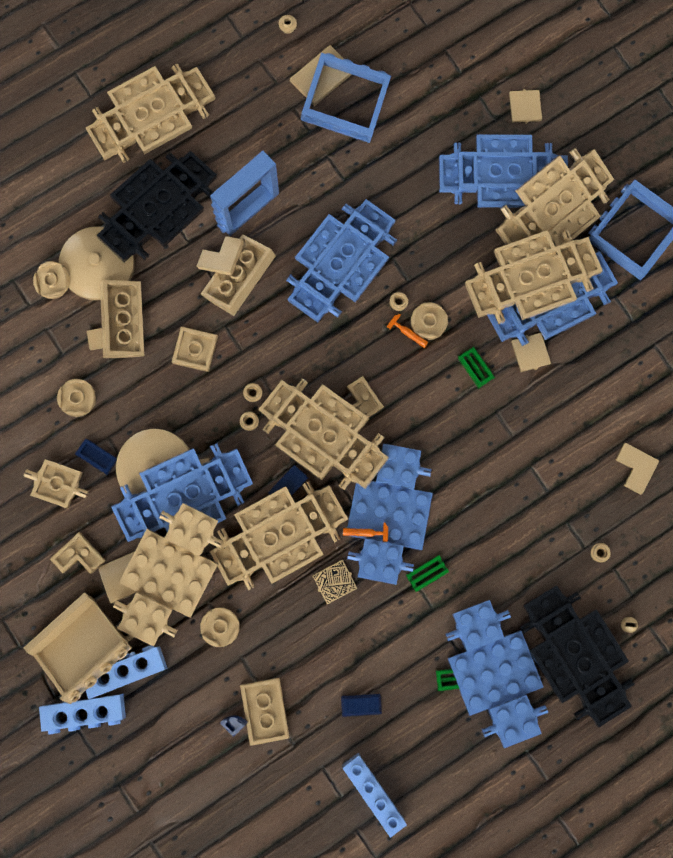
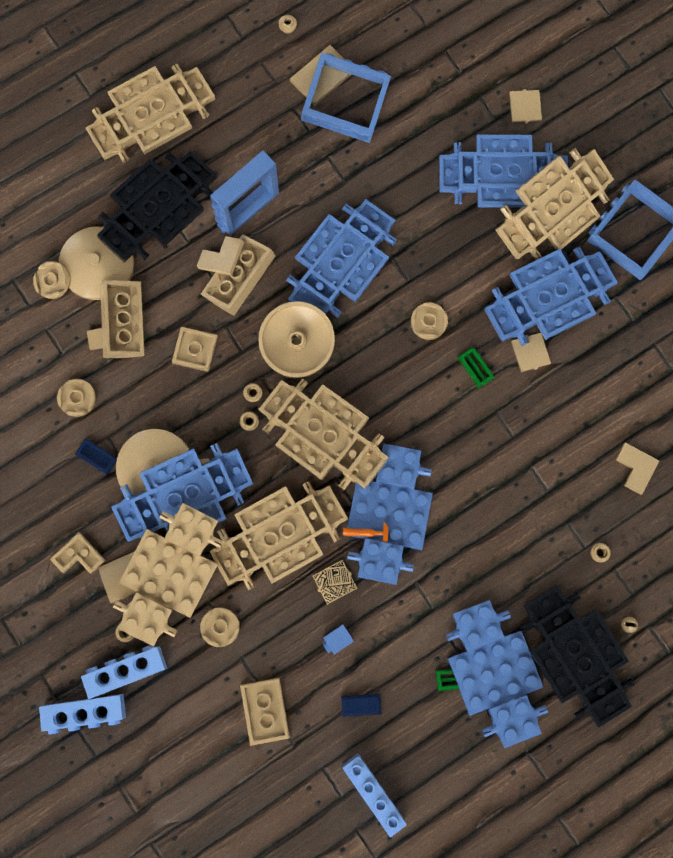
tan plate [24,459,89,509] -> none
tan panel [24,593,132,704] -> none
dark blue tile [220,715,248,737] -> none
dark blue tile [268,465,308,497] -> none
tan tile [347,376,384,418] -> none
orange piece [387,314,428,348] -> none
tan plate [389,292,408,311] -> none
green tile [406,555,449,592] -> none
tan piece [465,230,603,324] -> none
none -> tan dish [259,302,335,378]
none -> medium blue brick [322,624,354,655]

